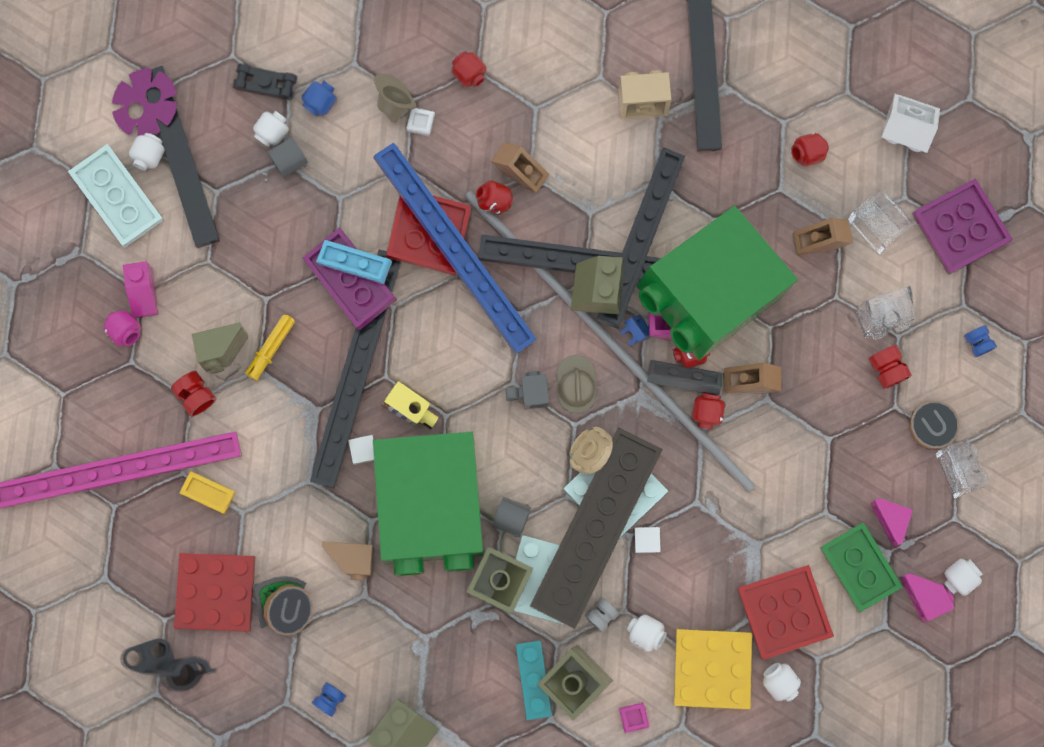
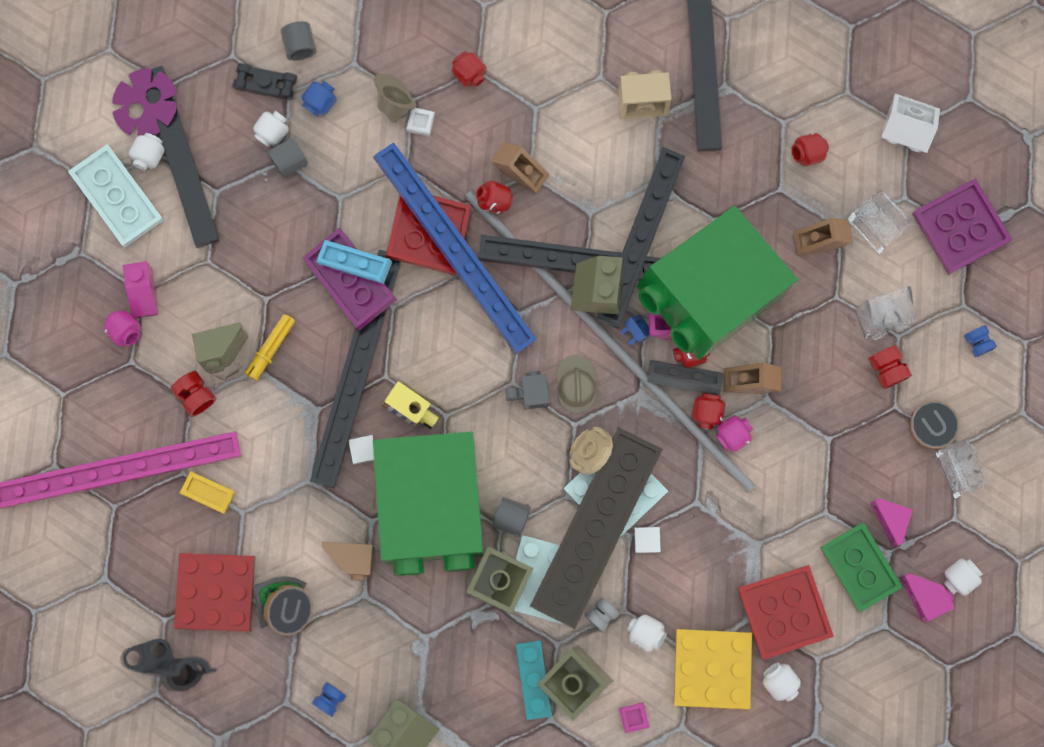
none -> dark grey piece [280,21,317,61]
none -> dark pink head [715,415,753,452]

